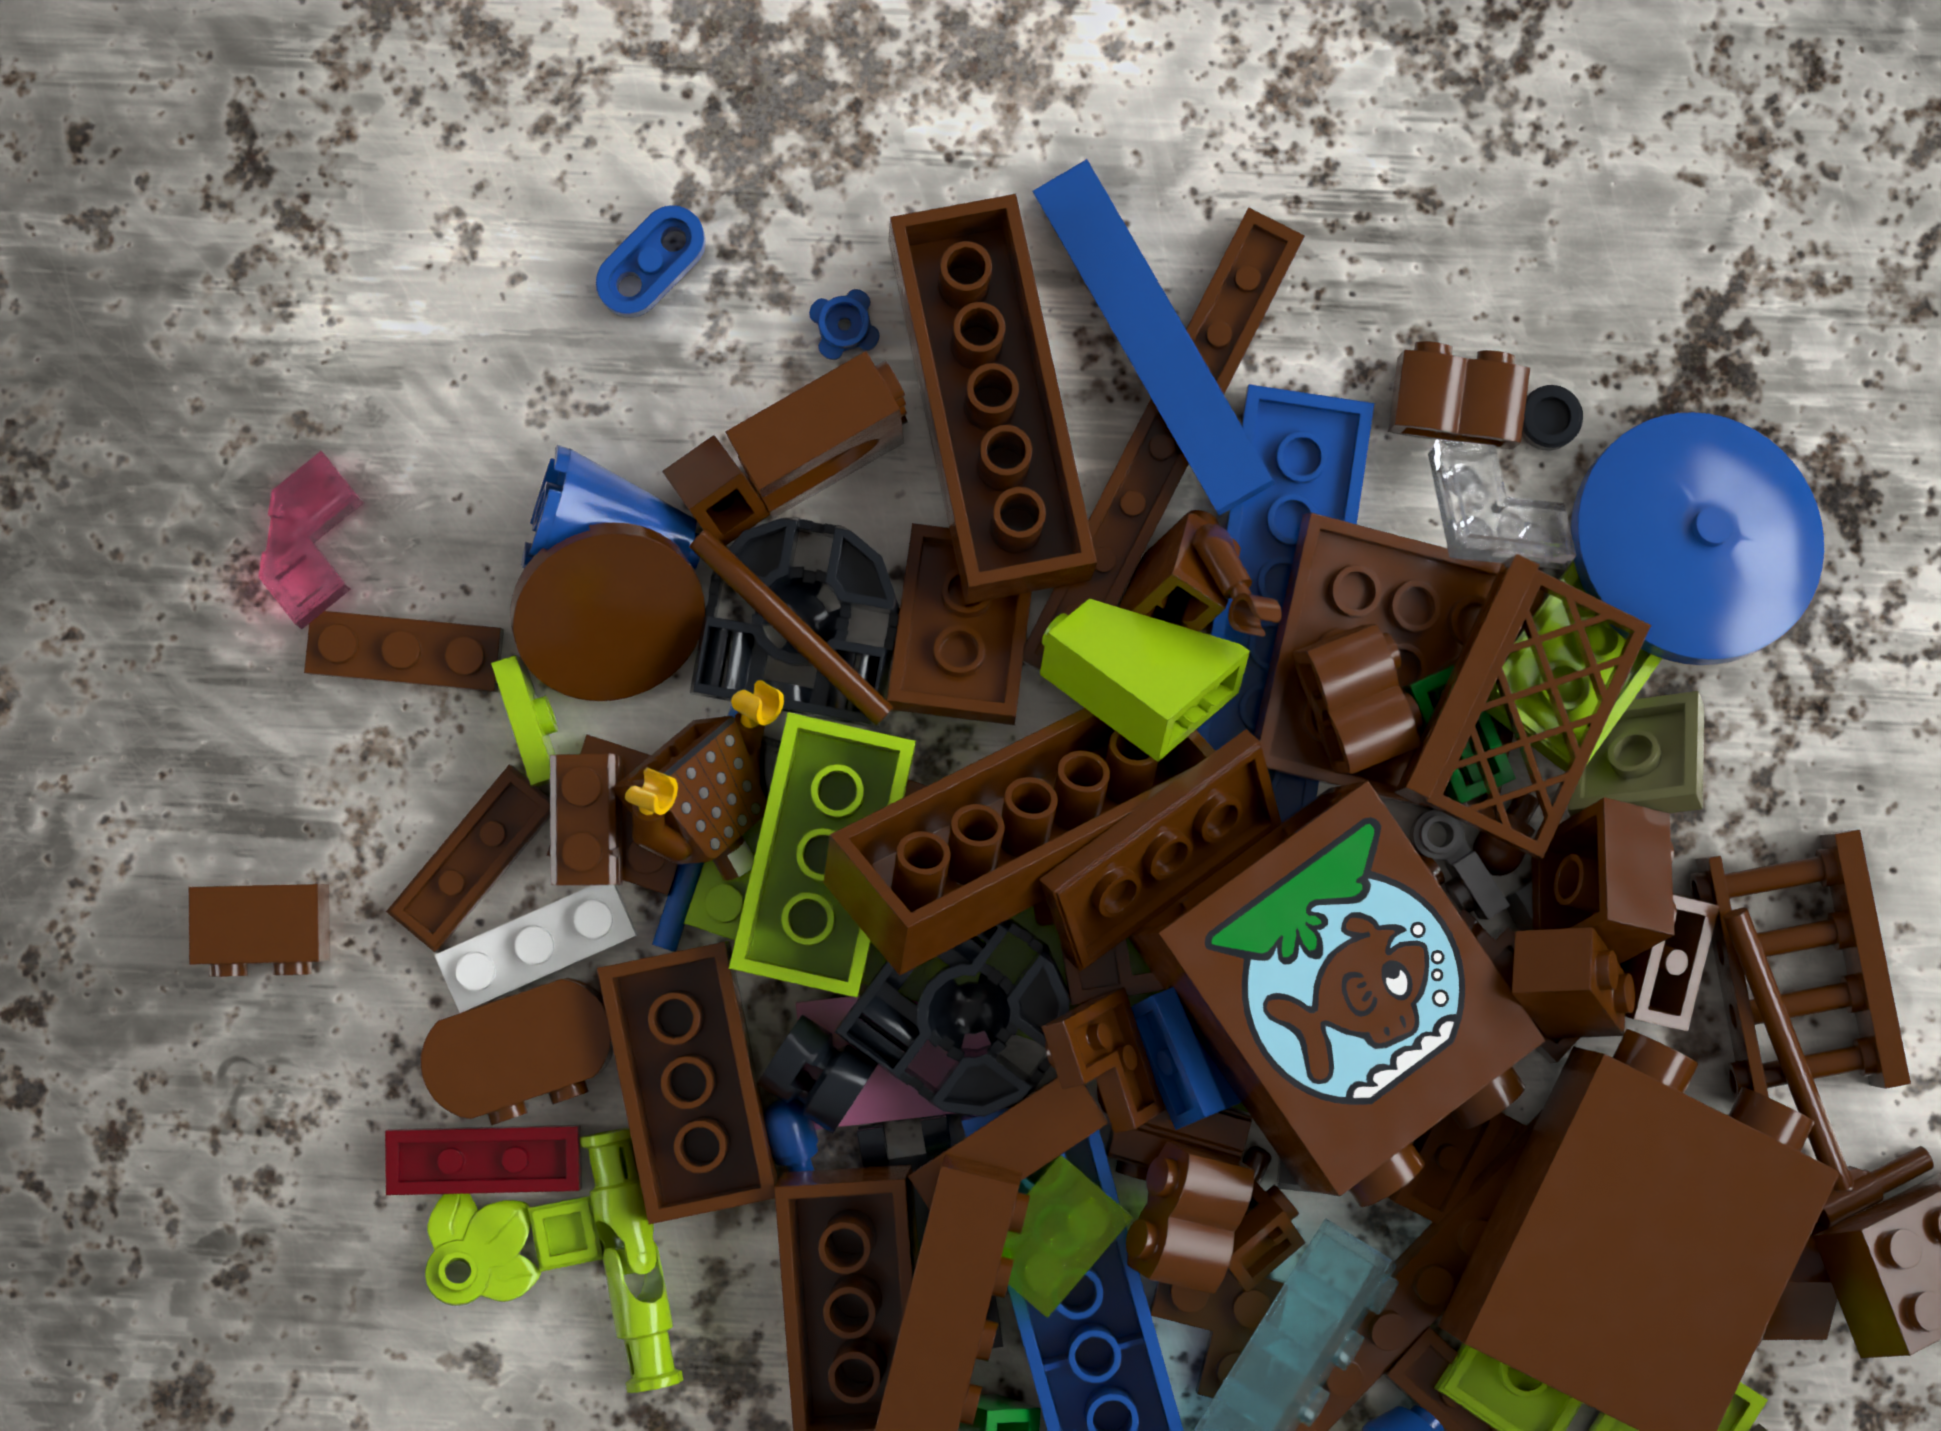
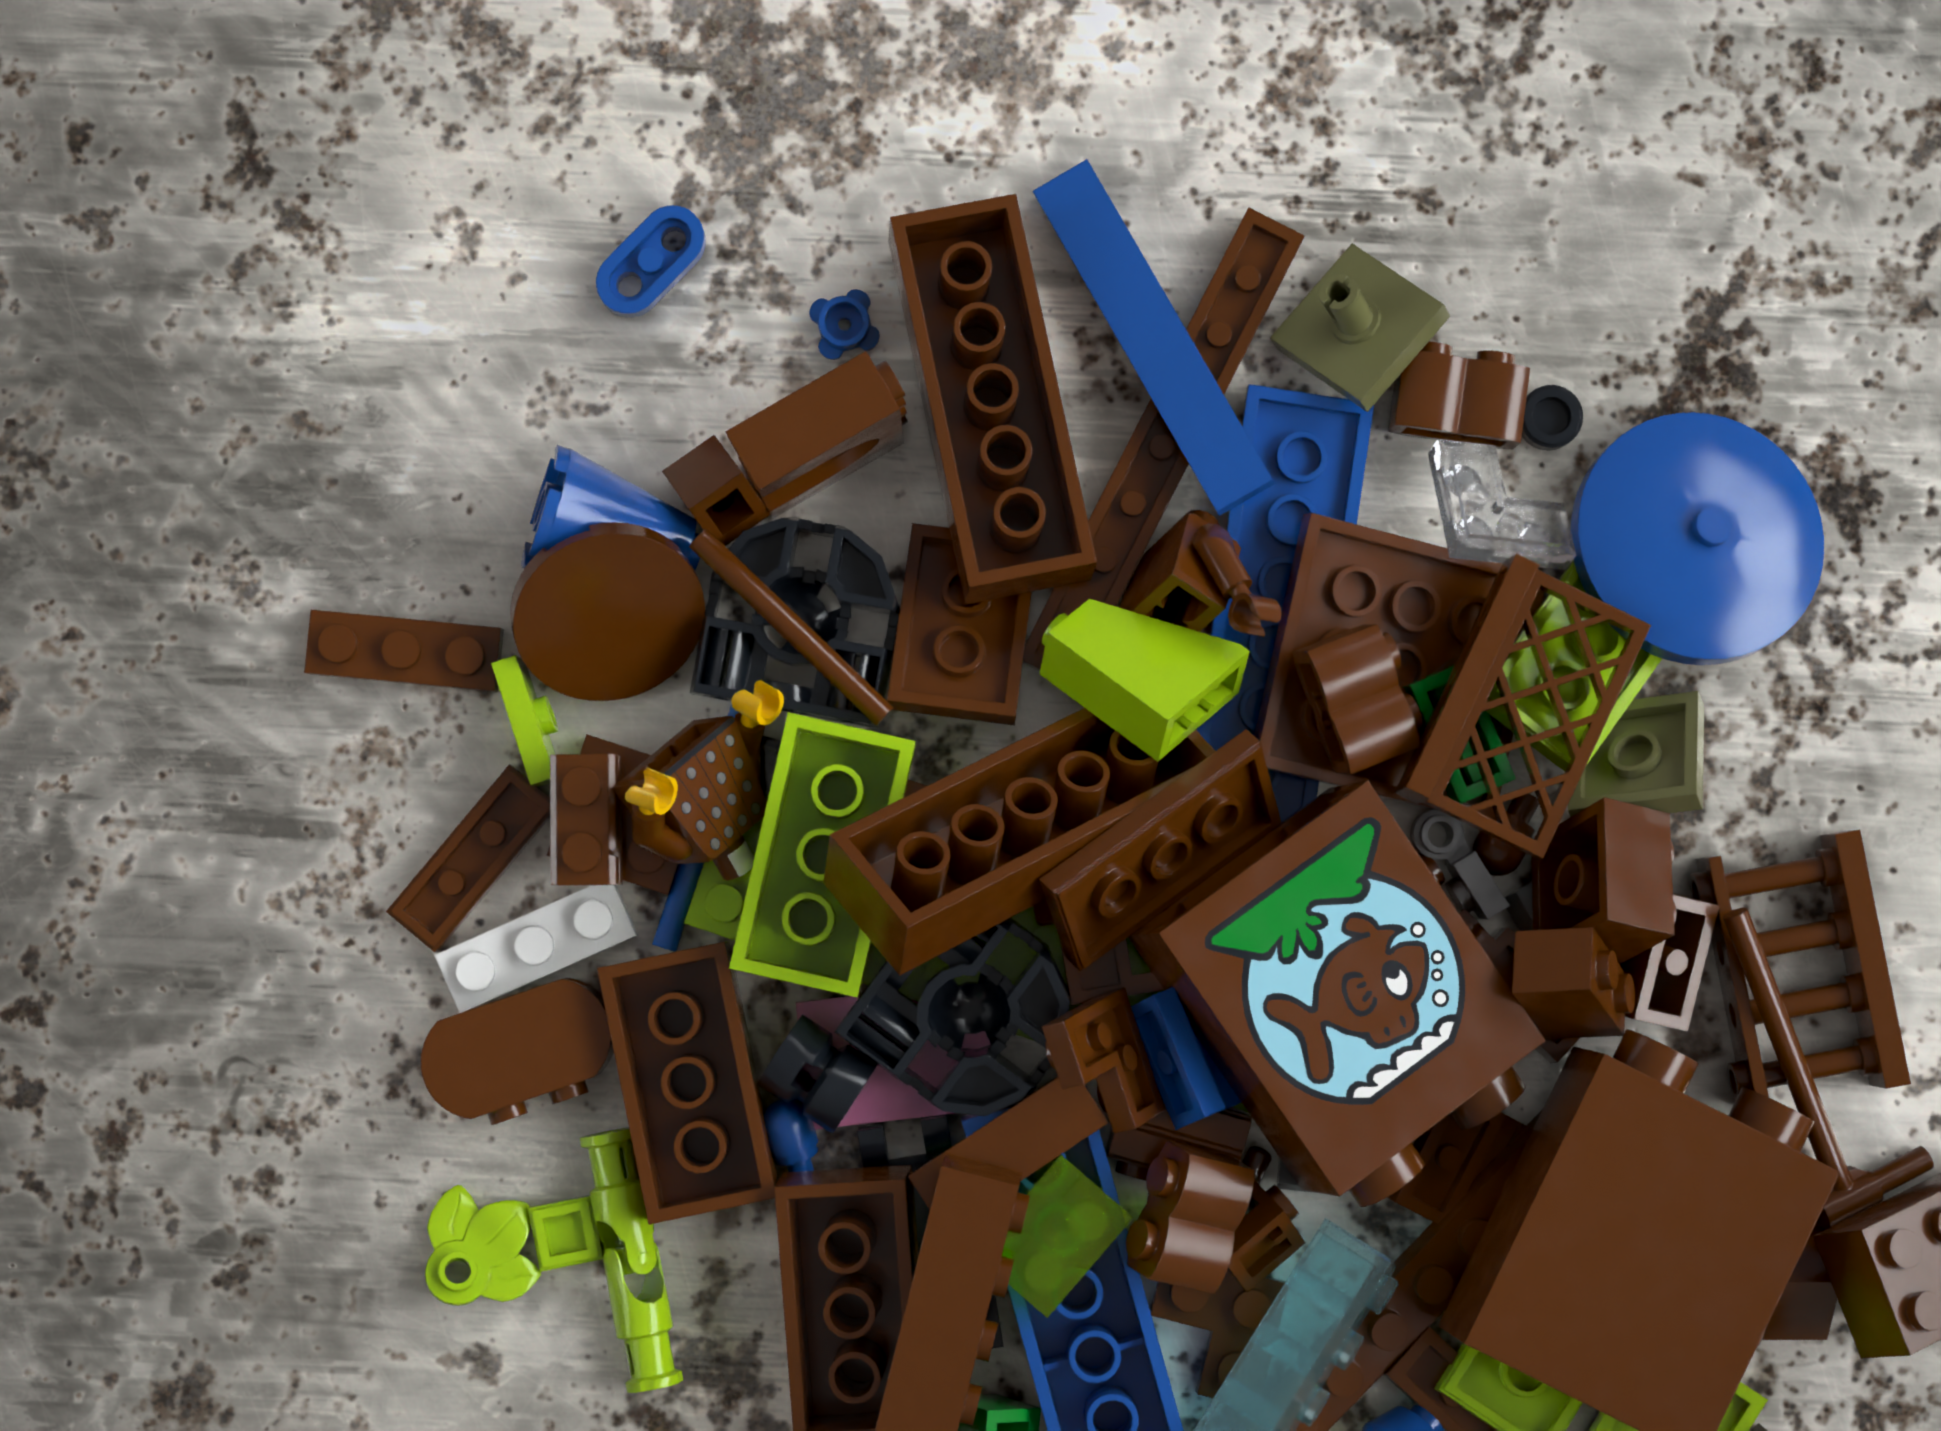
reddish brown brick [188,884,330,977] -> none
clear pink tile [258,451,364,629] -> none
dark red plate [385,1125,582,1195] -> none
none -> olive tile [1270,243,1450,412]

